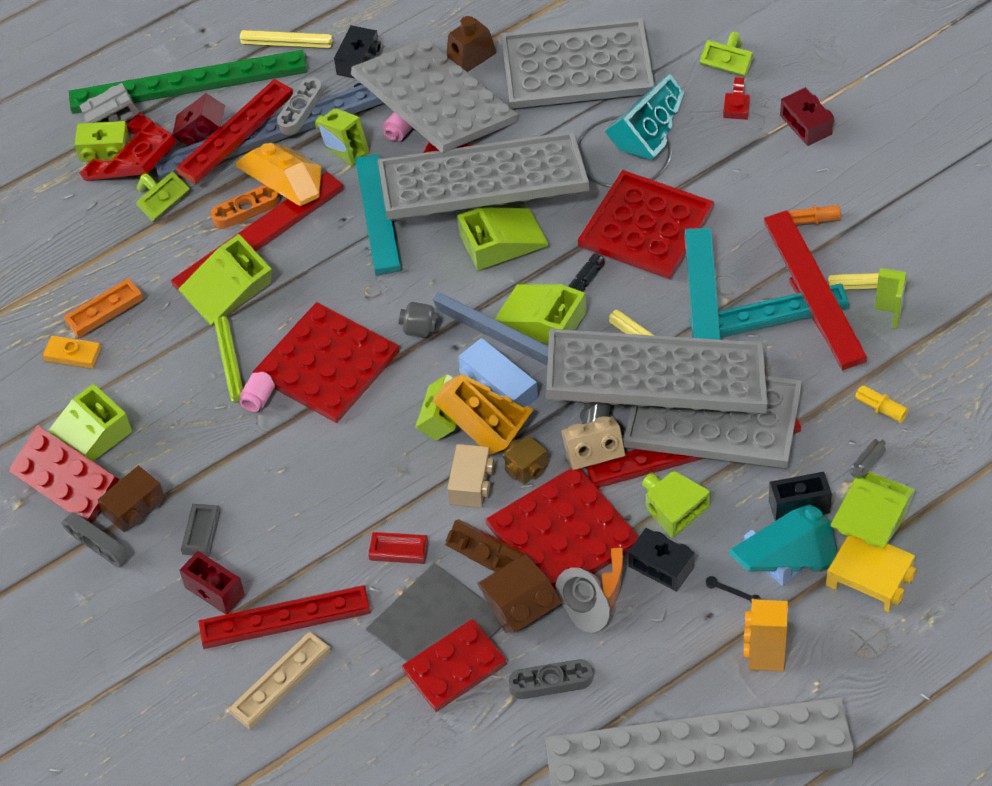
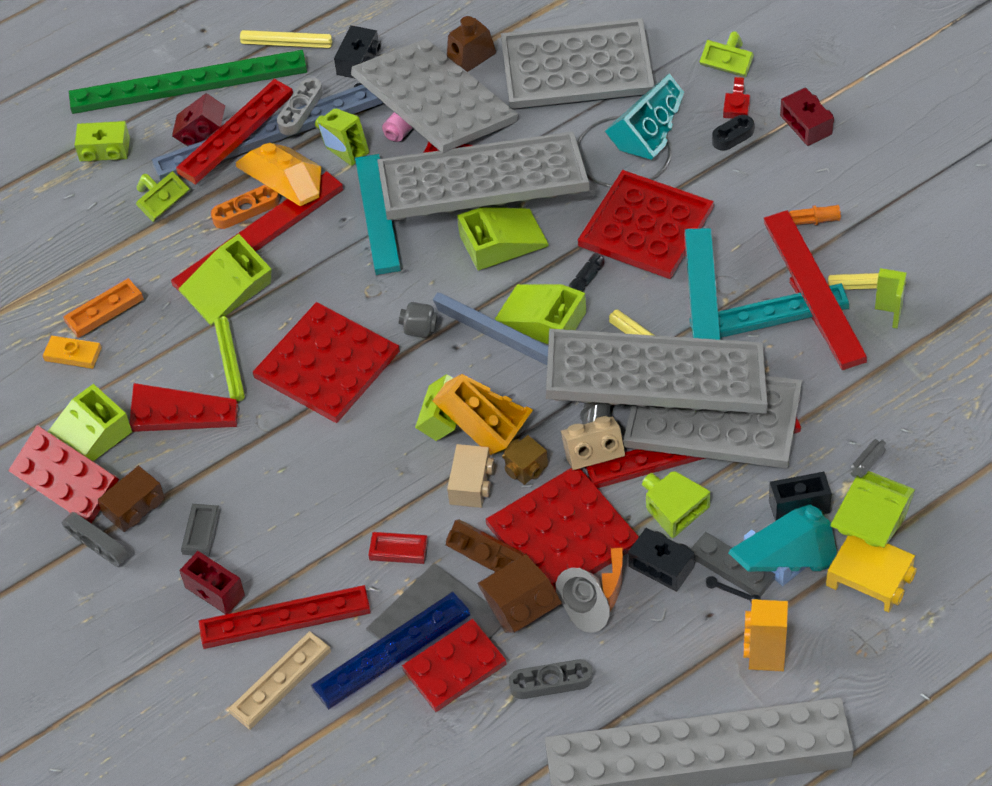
light grey brick [79,83,139,123] -> none
red wing [79,112,176,181] -> none
bright pink brick [240,372,275,412] -> none
light blue brick [458,338,538,407] -> none
yellow axle [855,386,909,424] -> none
none -> red wing [129,383,238,432]
none -> clear blue plate [311,592,470,710]
none -> dark grey plate [691,532,775,598]
none -> black beam [712,115,754,151]

